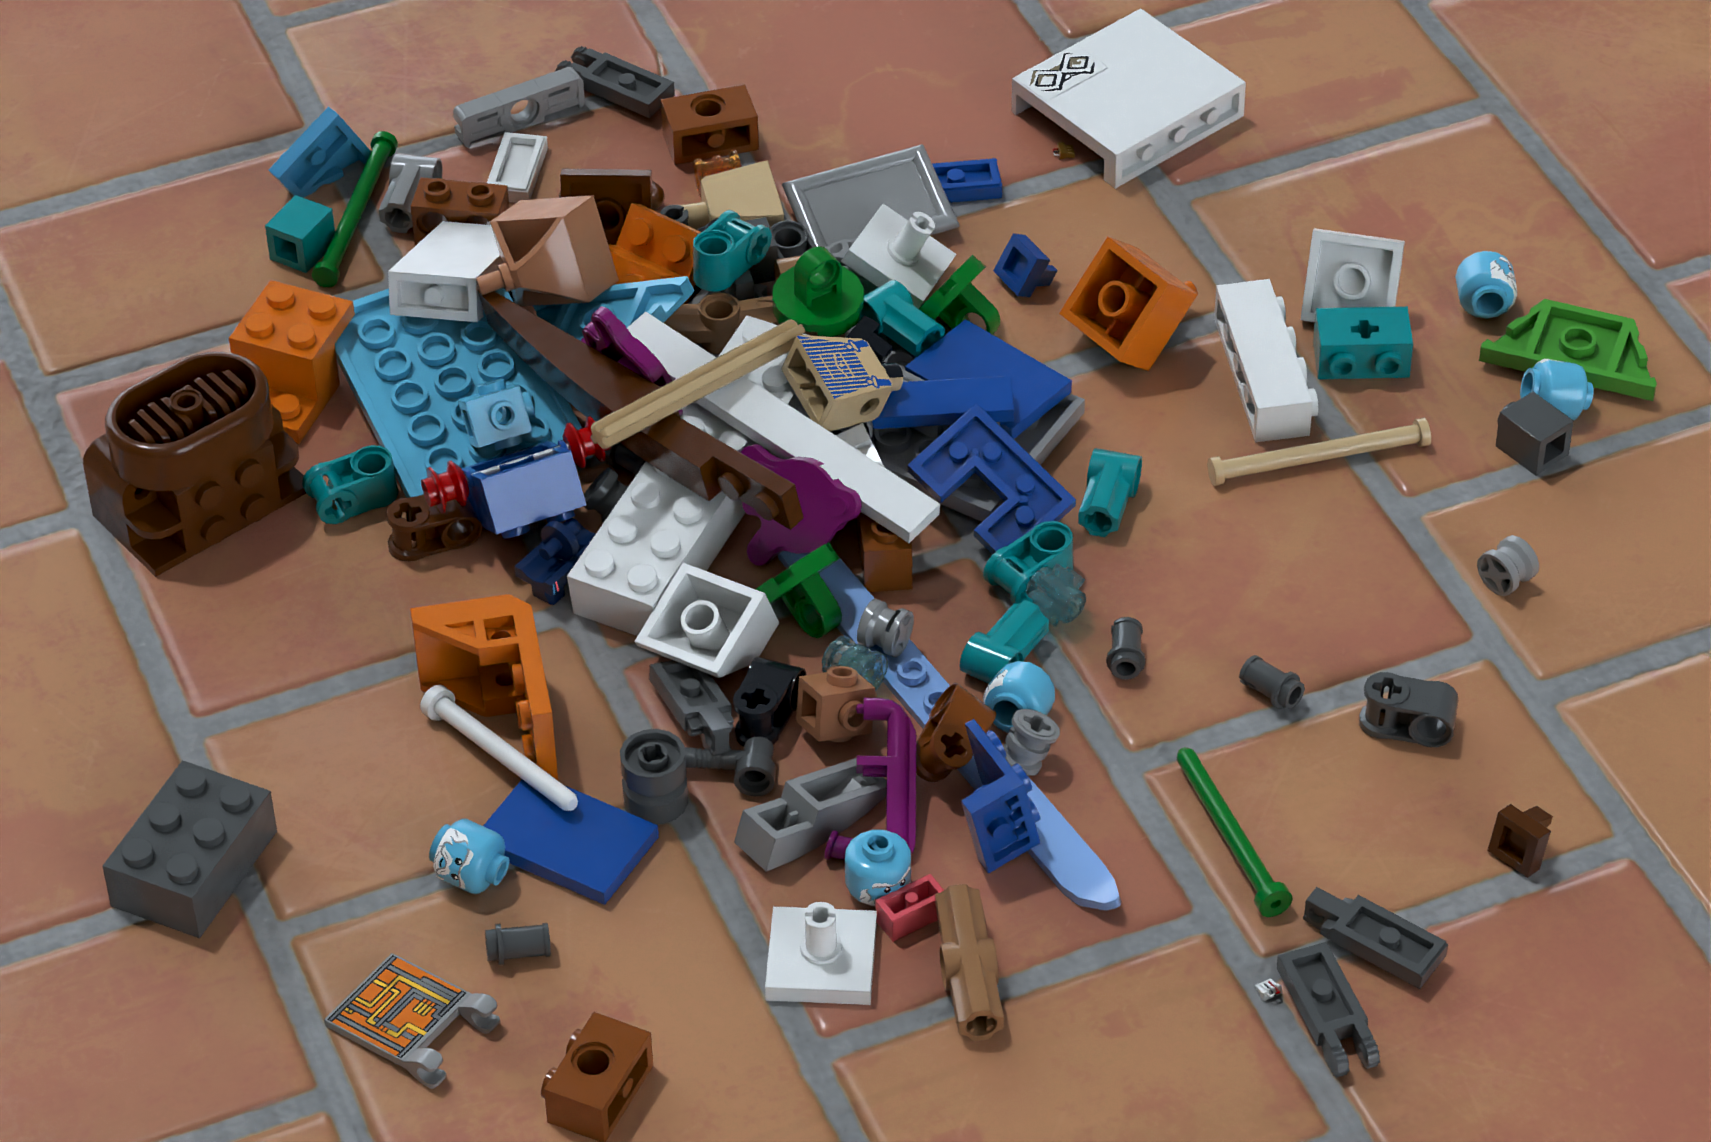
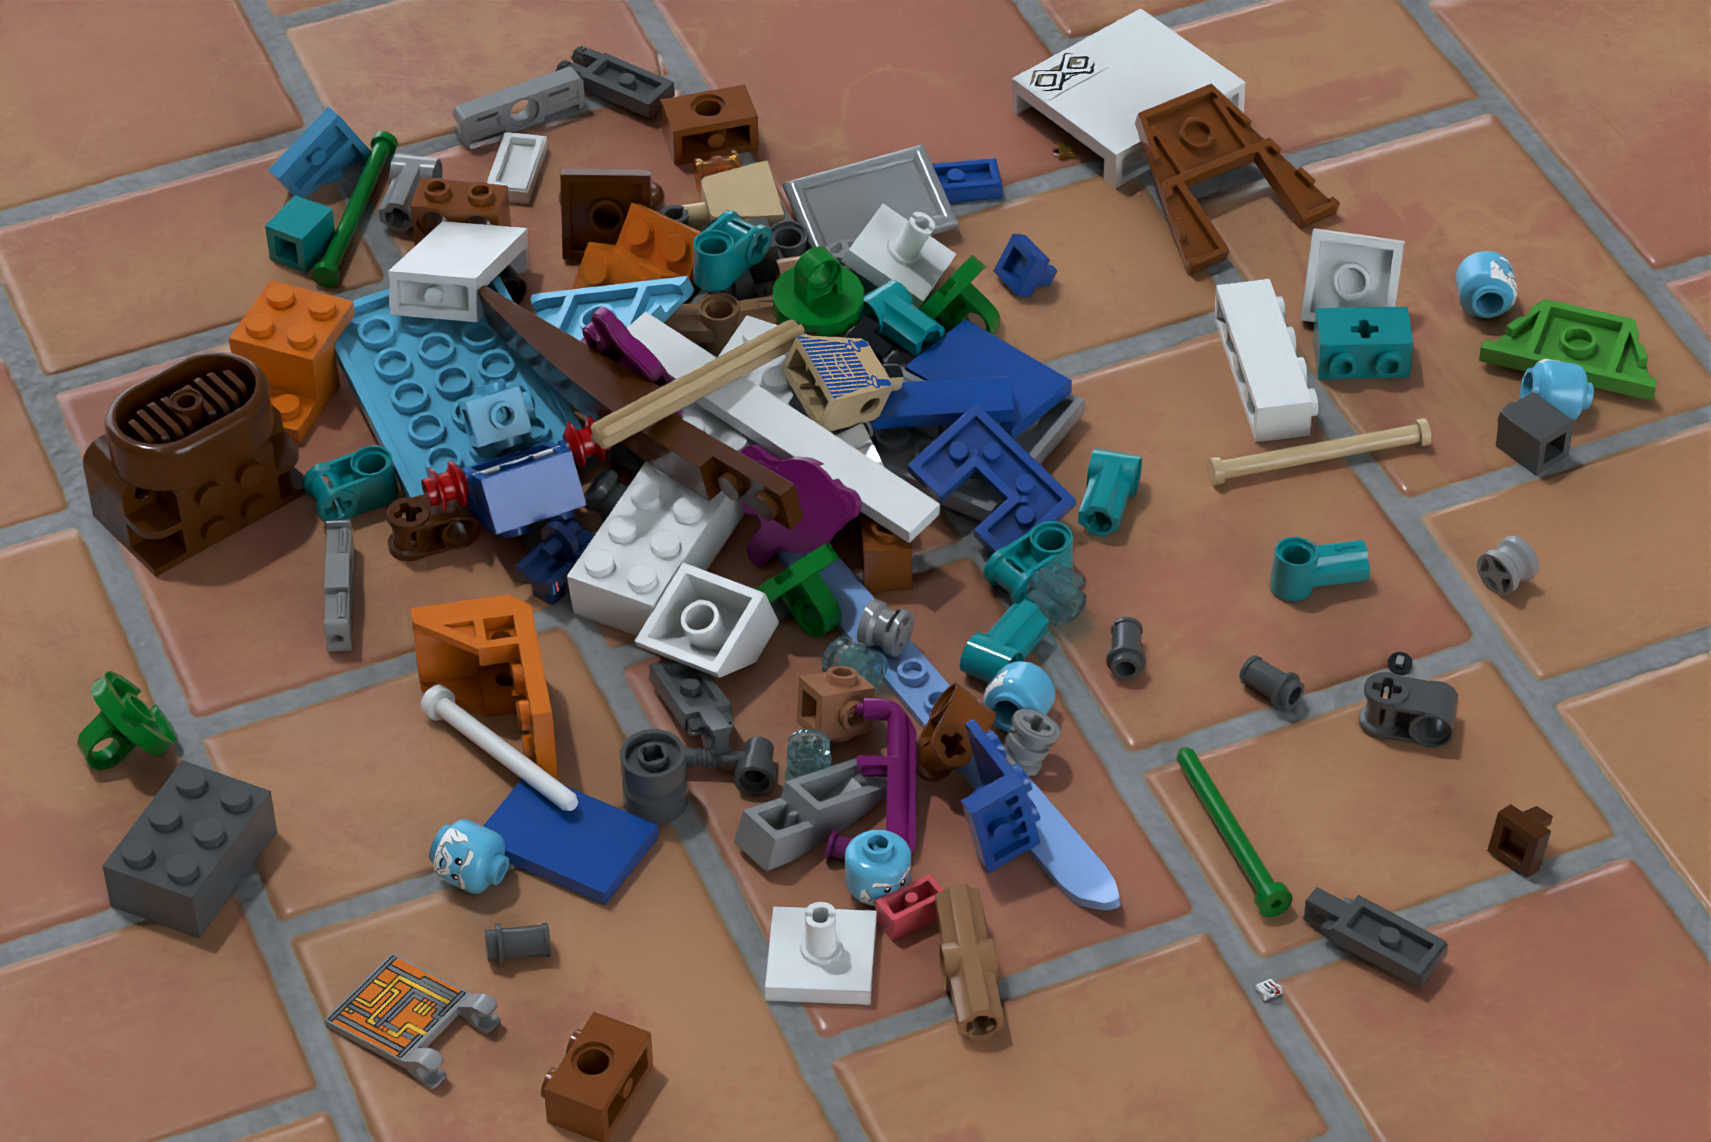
nougat piece [476,195,619,306] -> none
black piece [733,657,807,747] -> none
orange piece [1059,236,1198,371] -> none
dark grey hinge [1277,942,1380,1078] -> none
none -> green tile [77,671,177,770]
none -> light grey piece [324,520,354,652]
none -> clear light blue bush [784,729,832,782]
none -> dark orange wing [1135,83,1340,275]
none -> teal piece [1270,537,1370,601]
none -> black piece [1388,652,1412,674]

